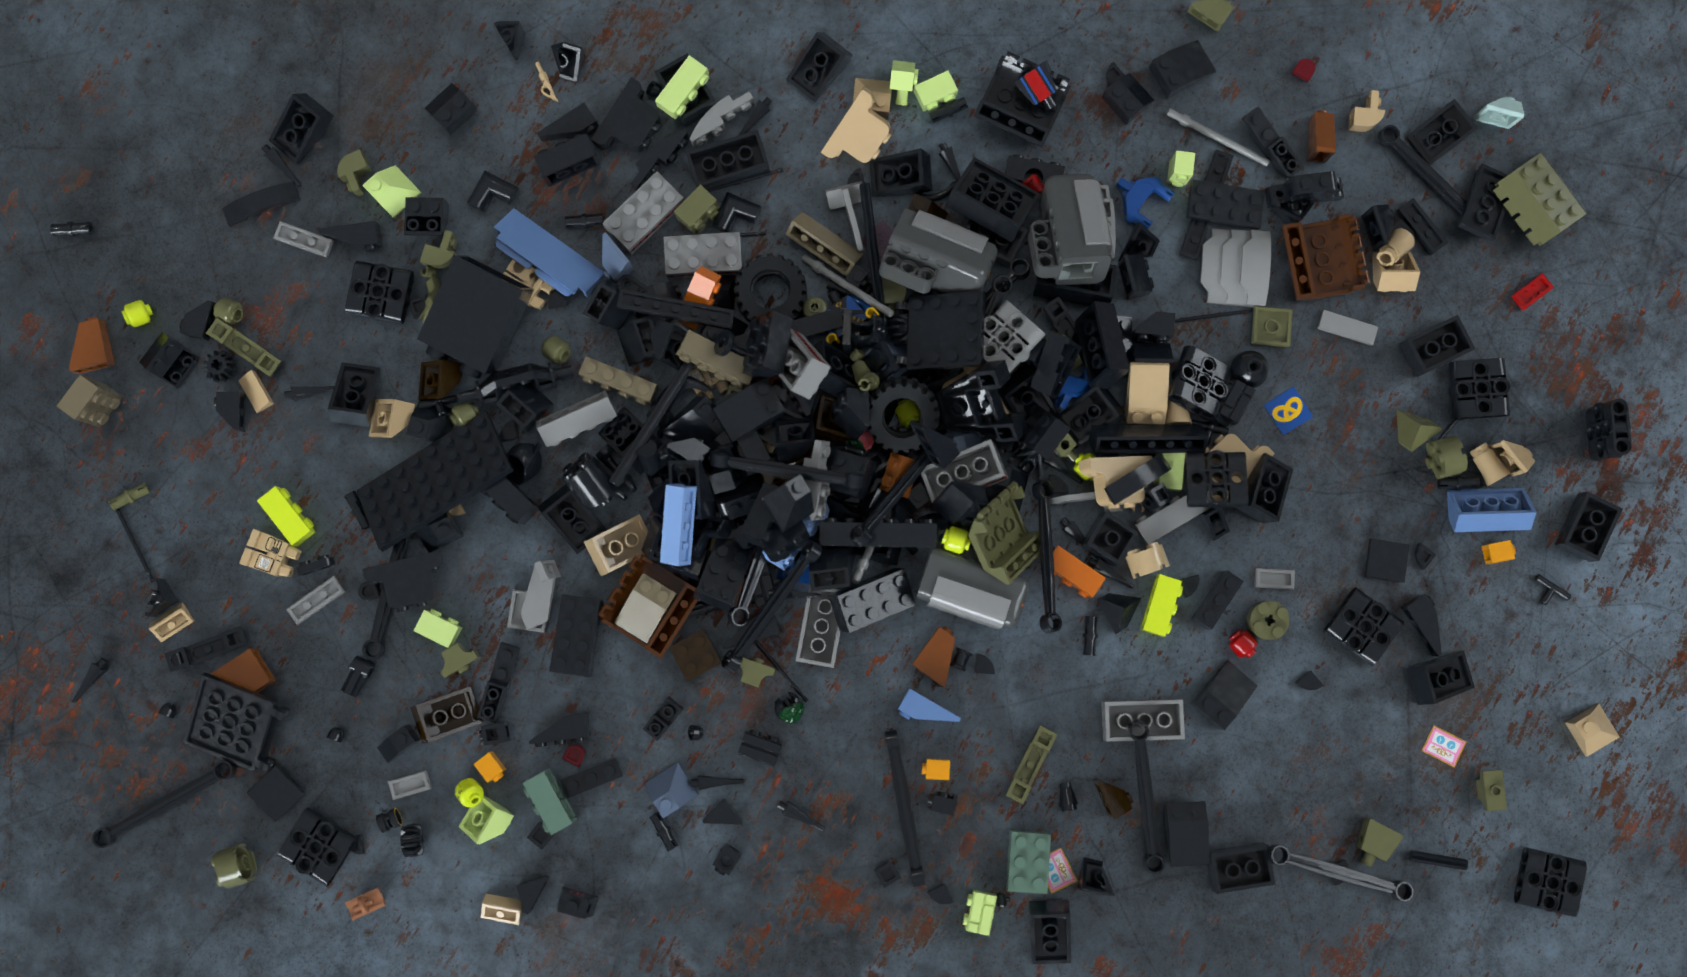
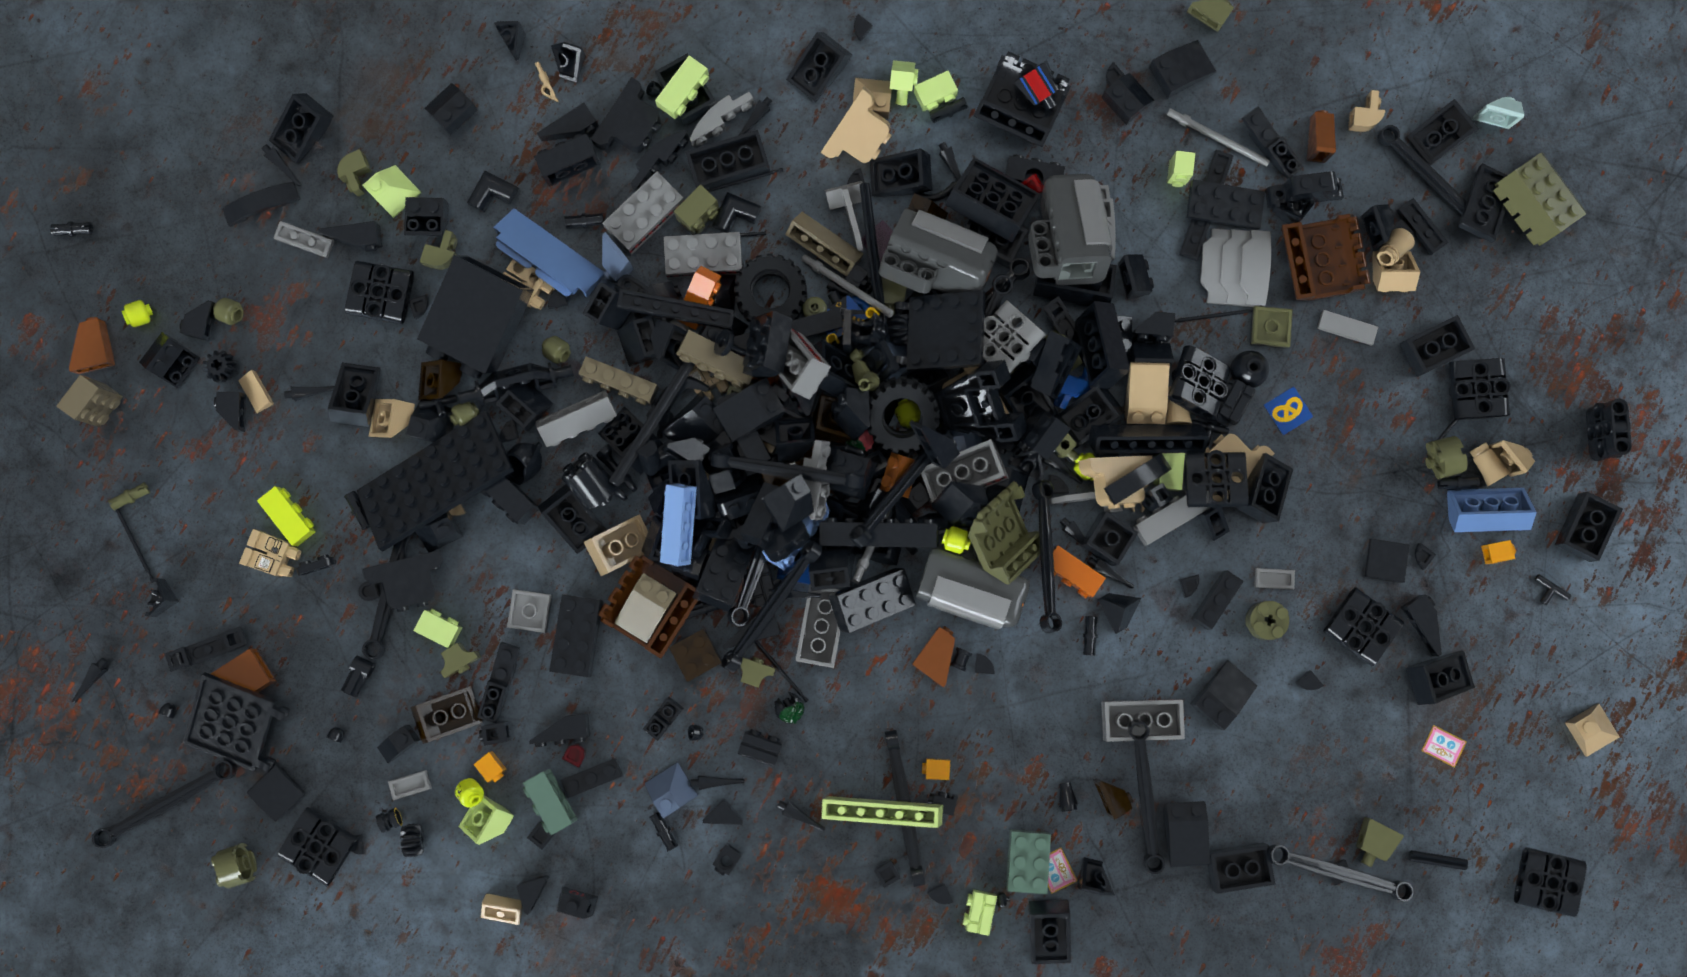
tan slope [149,602,194,642] -> none
olive slope [206,318,282,377] -> none
light grey tile [286,575,346,625] -> none
nougat hips [345,887,387,921] -> none
olive arm [419,266,442,323] -> none
light grey piece [521,559,561,630] -> none
medium blue slope [897,688,961,722] -> none
olive slope [1005,725,1058,804] -> none
blue connector [1116,177,1175,229] -> none
black slope [1117,222,1160,262] -> none
tan brick [1125,542,1170,579] -> none
neon yellow brick [1140,574,1183,637] -> none
red head [1228,629,1258,658] -> none
dark red tile [1292,59,1316,82] -> none
olive slope [1397,409,1442,452] -> none
olive brick [1476,769,1507,811] -> none
red plate [1511,272,1554,311] -> none
none -> yellowish green brick [822,796,943,828]
none -> black tile [854,14,873,41]

